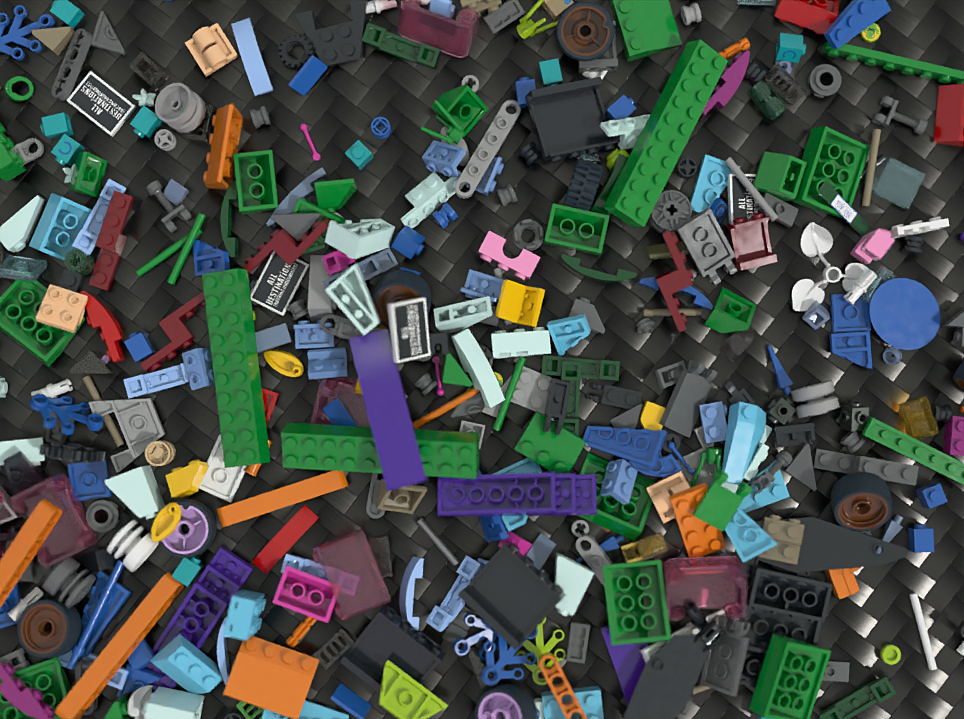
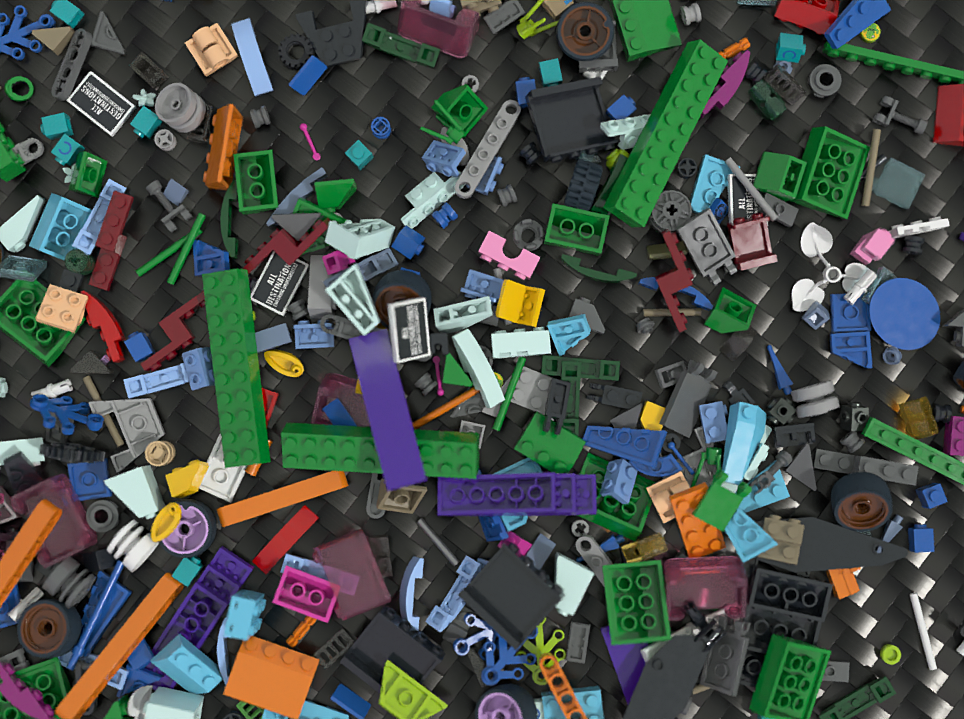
medium blue bracket [307,347,348,379] -> none
sticker [818,181,870,236] -> none

